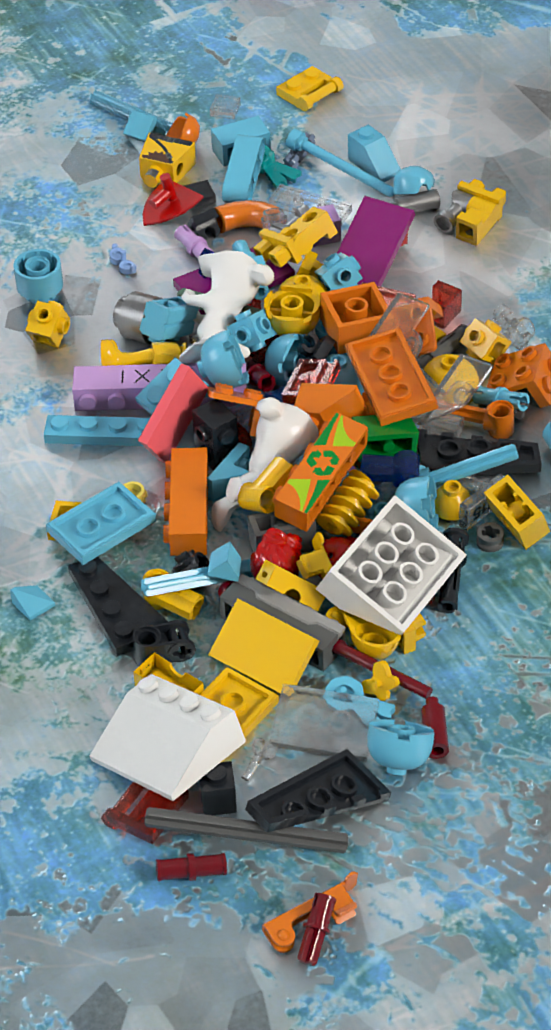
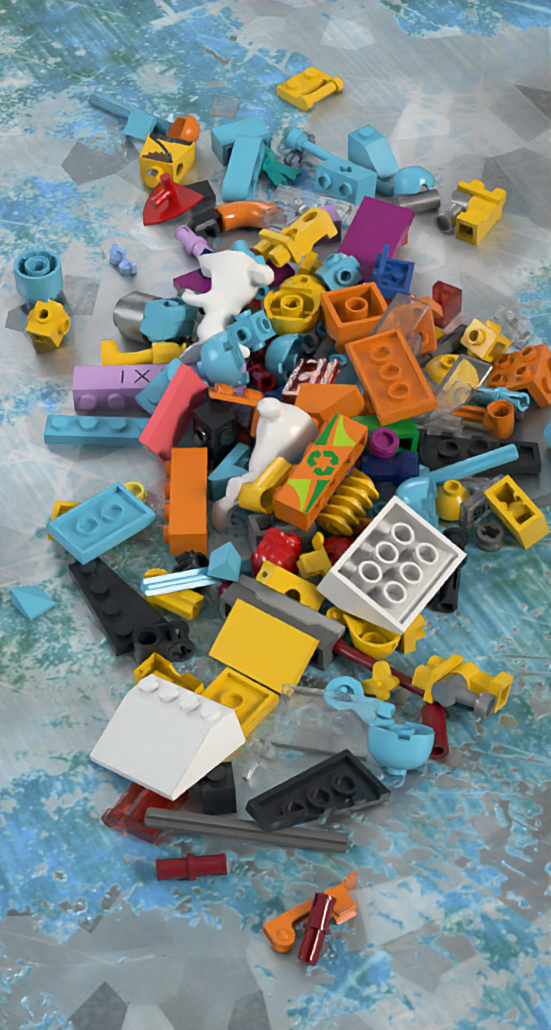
none -> medium azure brick [314,156,377,206]
none -> magenta tile [367,427,399,458]
none -> blue bracket [371,244,415,302]
none -> yellow hips [411,653,514,720]

